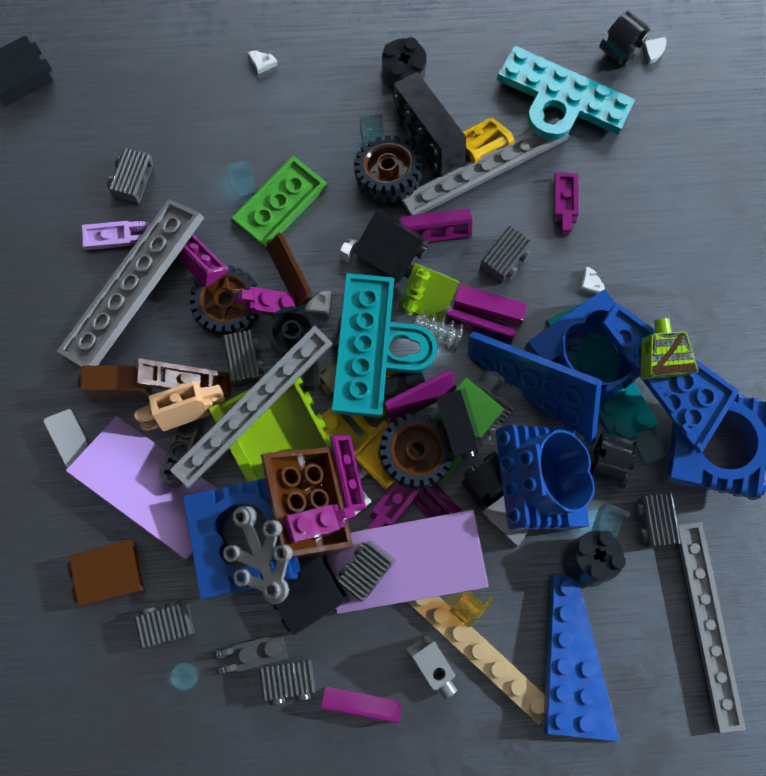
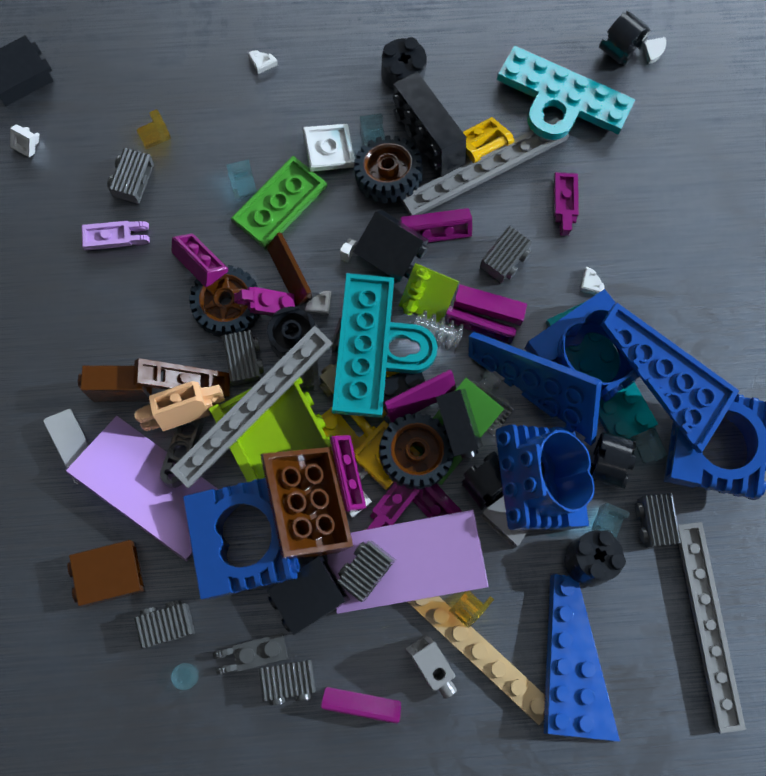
light grey plate [57,199,204,367] -> none
light grey plant [223,506,292,604] -> none
magenta hinge [283,504,356,544] -> none
torso [641,318,698,380] -> none
none -> white tile [10,124,39,157]
none -> clear yellow panel [137,109,171,150]
none -> white plate [303,124,355,171]

